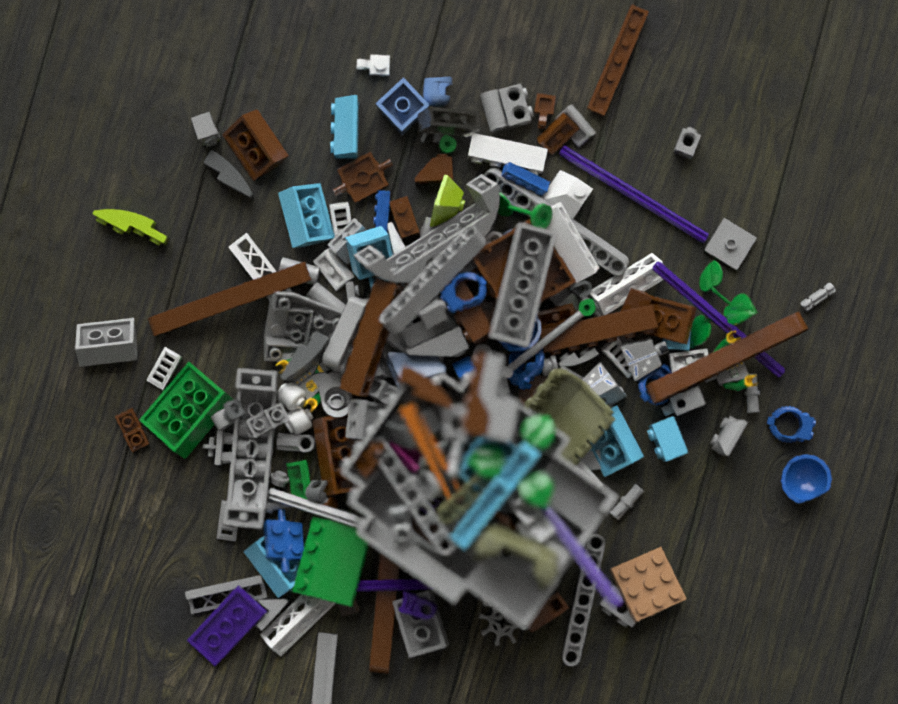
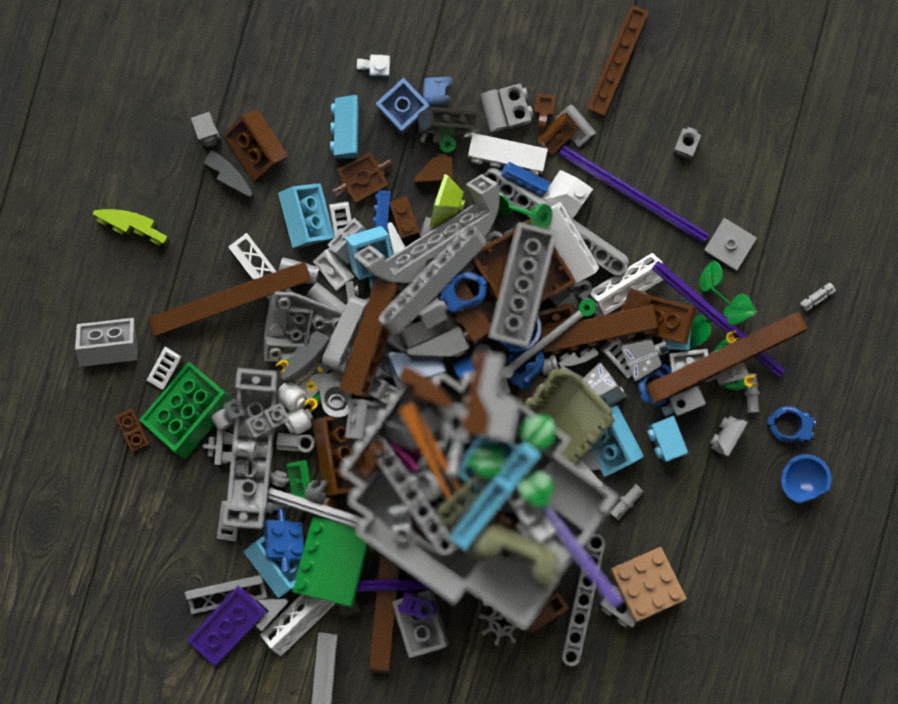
none -> light grey bush [233,440,255,459]

